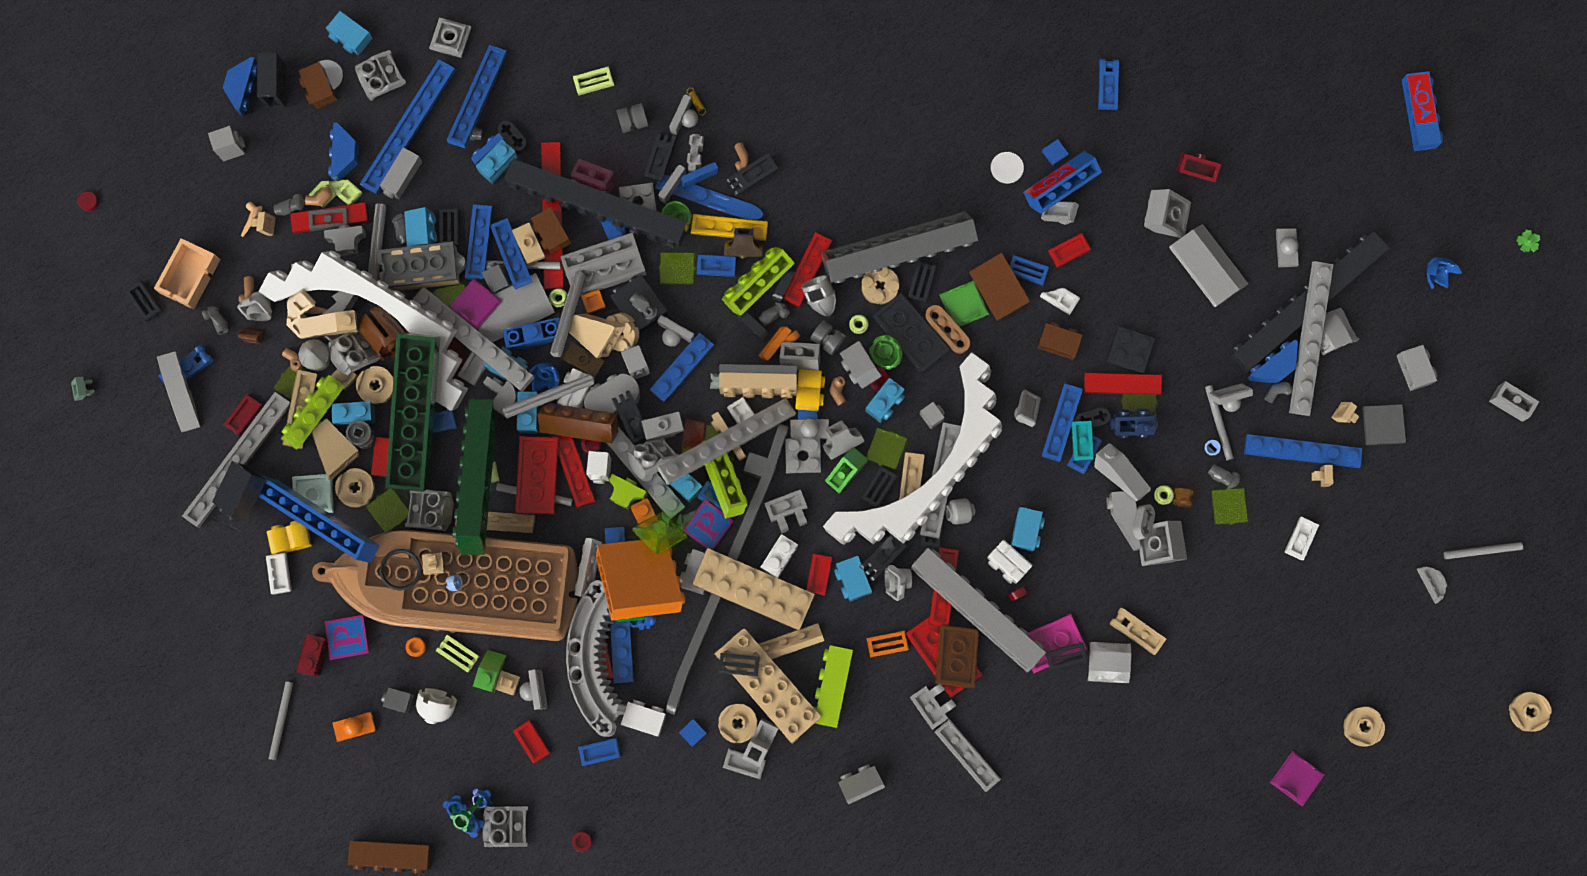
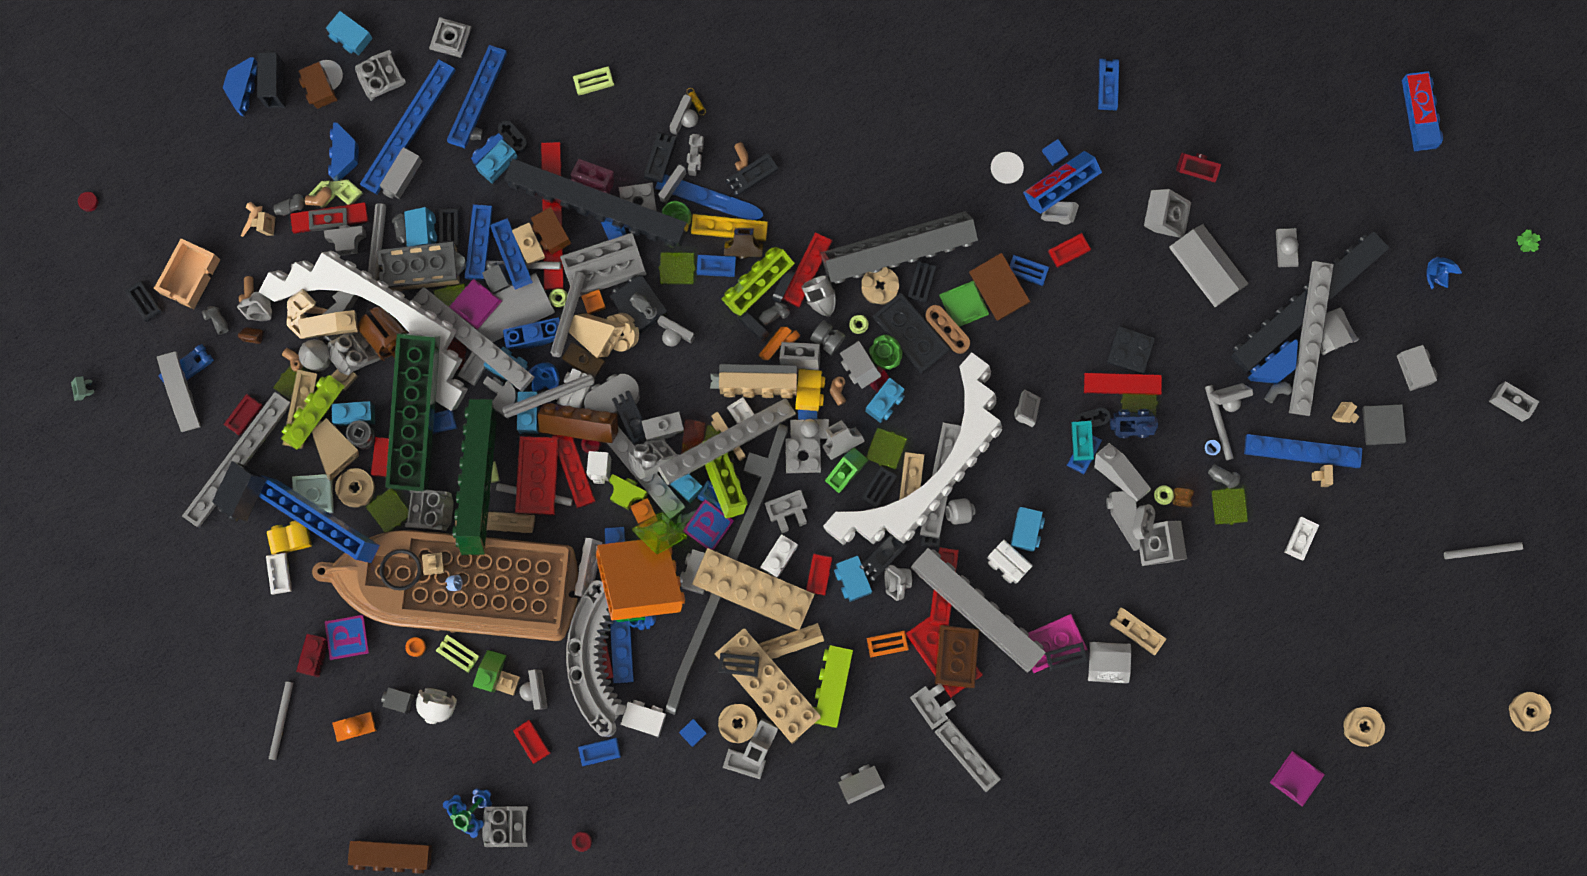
light grey brick [208,126,246,161] -> none
tan plate [356,366,394,405] -> none
dark grey wheel [616,103,648,133] -> none
light grey brick [621,345,650,380] -> none
blue plate [650,332,714,403] -> none
blue tile [680,162,718,189] -> none
light grey plate [920,402,945,429] -> none
dark red tile [1007,586,1027,601] -> none
reddish brown brick [1037,322,1082,360] -> none
white tile [1040,288,1080,315] -> none
blue plate [1041,383,1083,462] -> none
light grey tile [1417,567,1447,604] -> none

